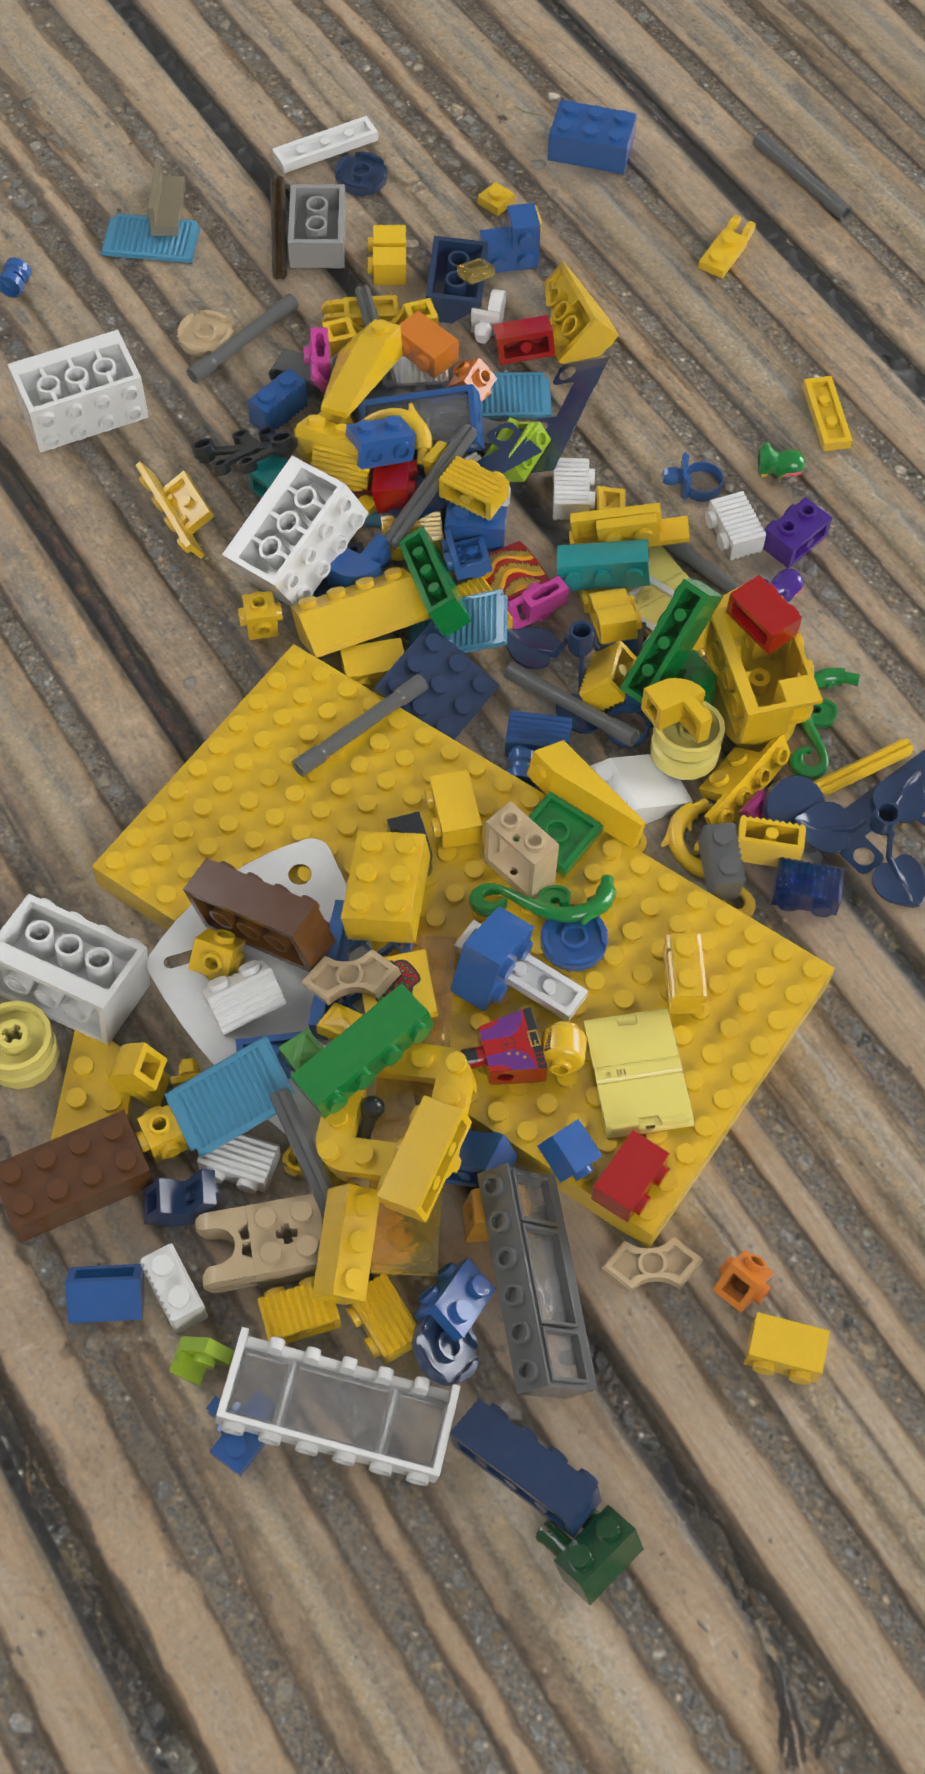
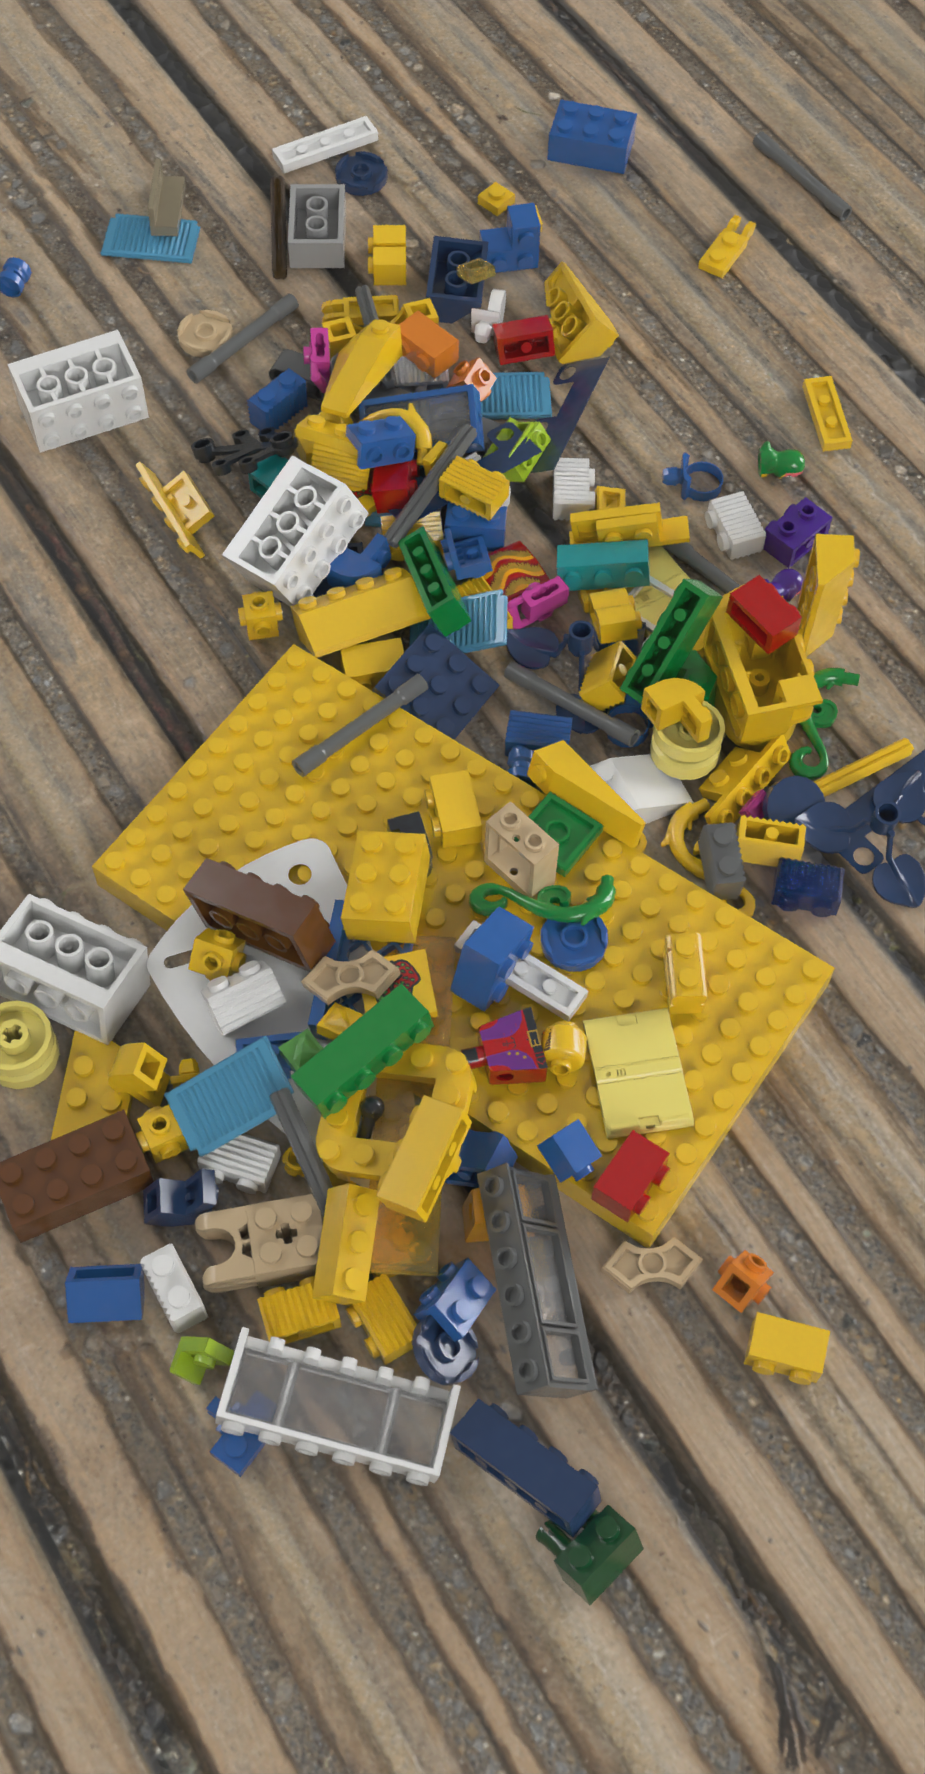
none -> yellow slope [796,534,860,657]

